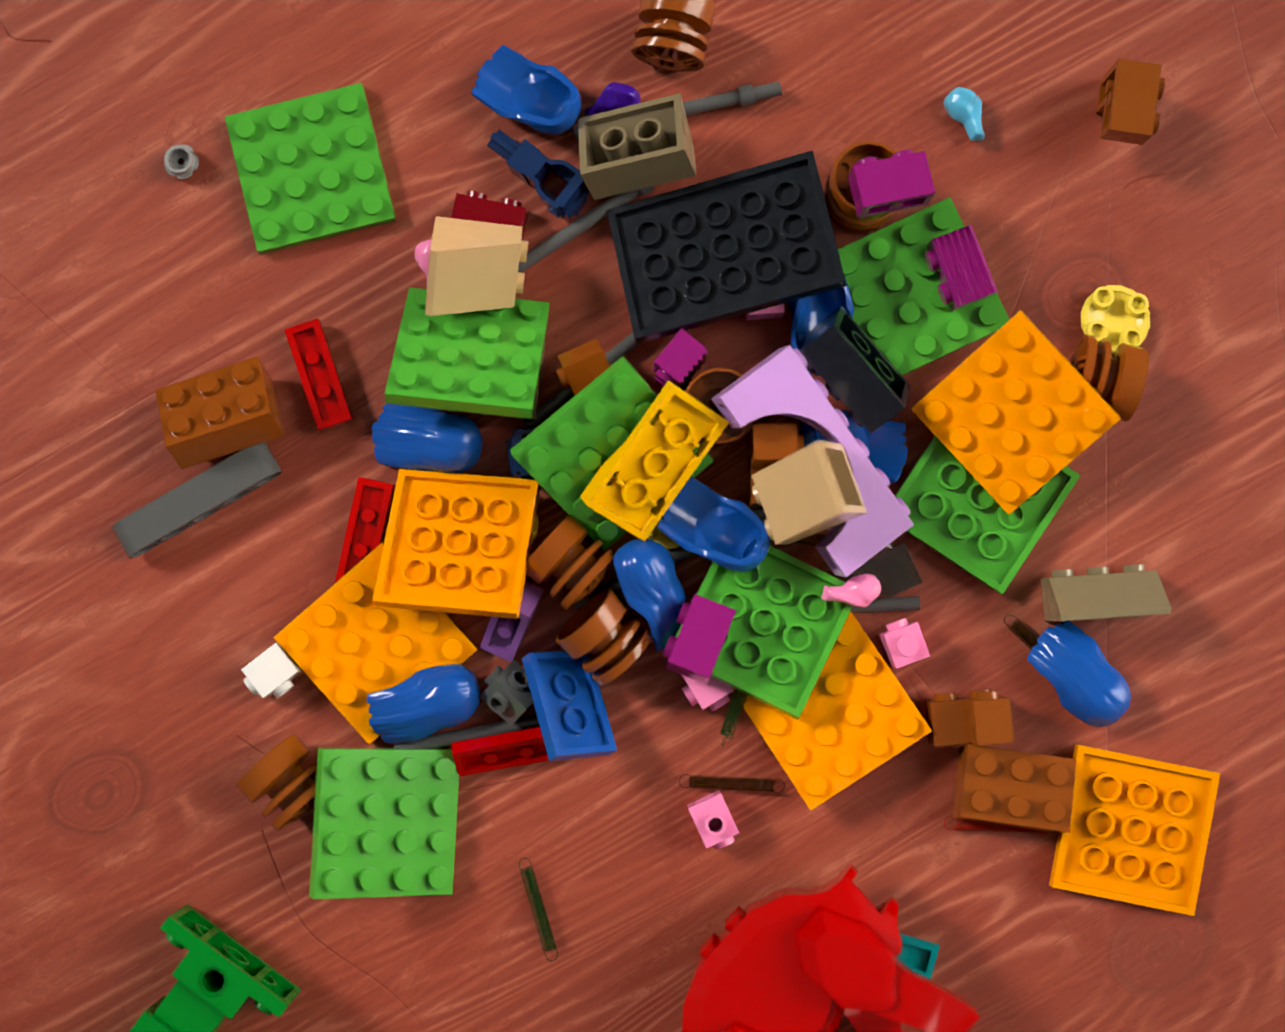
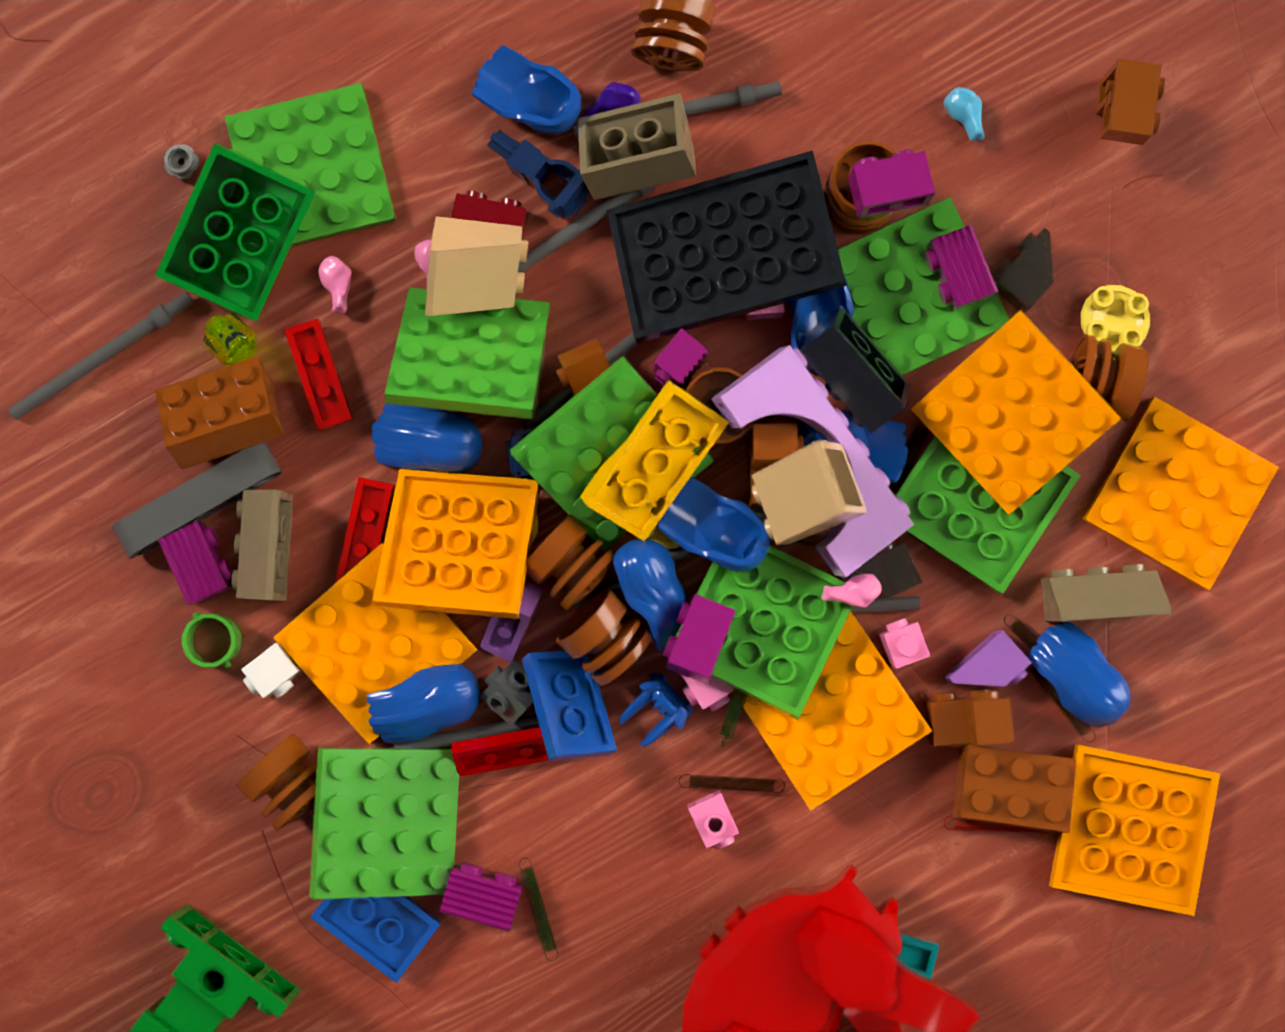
none -> dark grey bar [8,291,195,420]
none -> green slope [155,142,315,322]
none -> magenta brick [158,522,233,605]
none -> bright green piece [182,611,242,669]
none -> clear neon green head [203,313,257,366]
none -> dark tan slope [232,490,293,601]
none -> blue plate [310,896,442,983]
none -> bright pink animal [318,256,352,314]
none -> magenta brick [439,862,523,932]
none -> blue piece [620,673,692,747]
none -> dark brown piece [888,420,929,495]
none -> medium lavender slope [943,630,1032,687]
none -> clear smoke slope [993,228,1053,313]
none -> dark brown piece [1028,666,1095,742]
none -> light orange plate [1082,397,1279,591]

